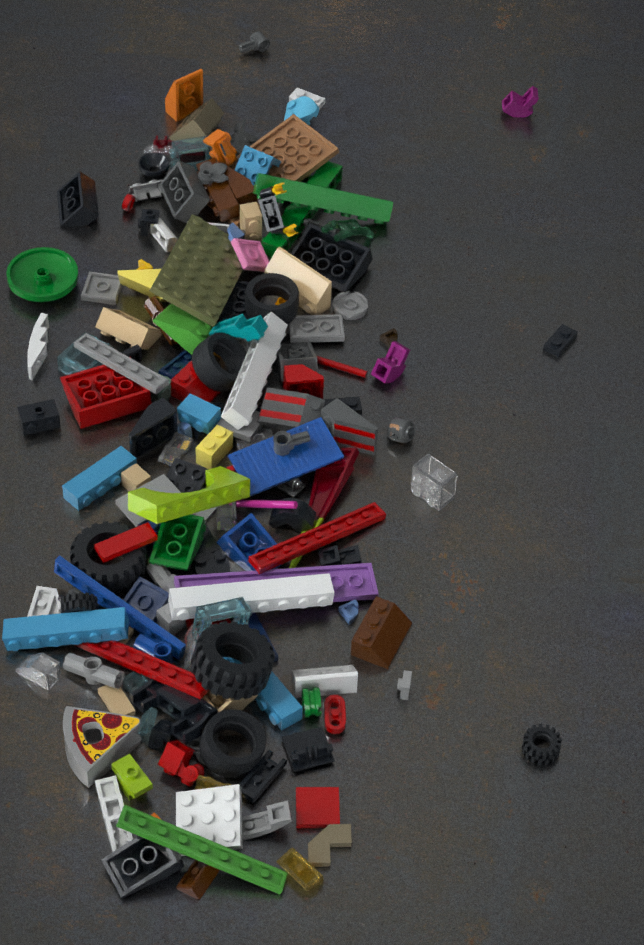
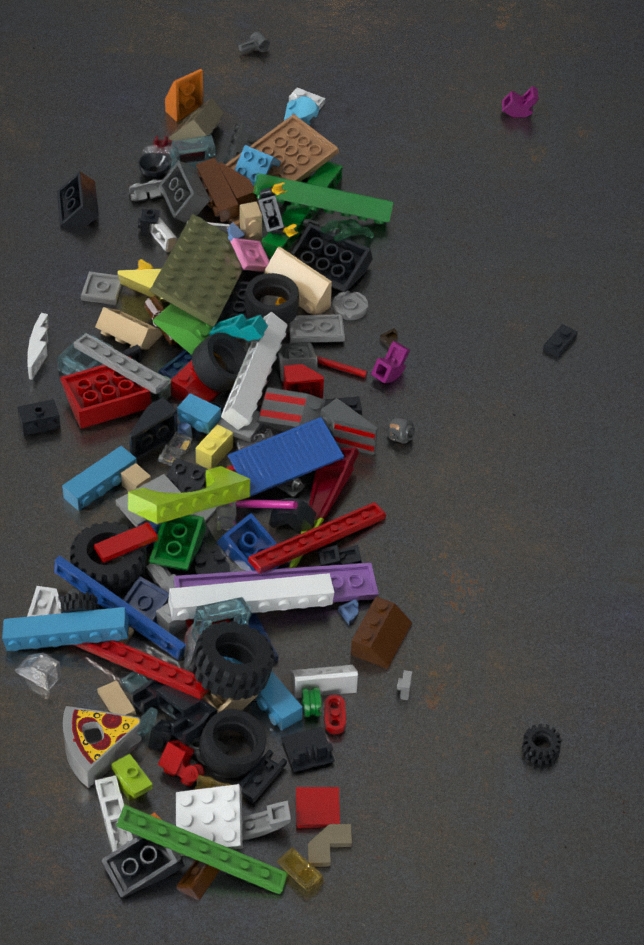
green dish [6,247,78,302] -> none
light grey piece [63,653,125,689] -> none
red tile [122,194,135,212] -> none
blue piece [133,634,173,664] -> none
dark grey plate [198,161,229,184] -> none
orange window [203,129,237,167] -> none
dark grey axle [273,431,310,456] -> none
clear brick [411,453,457,511] -> none

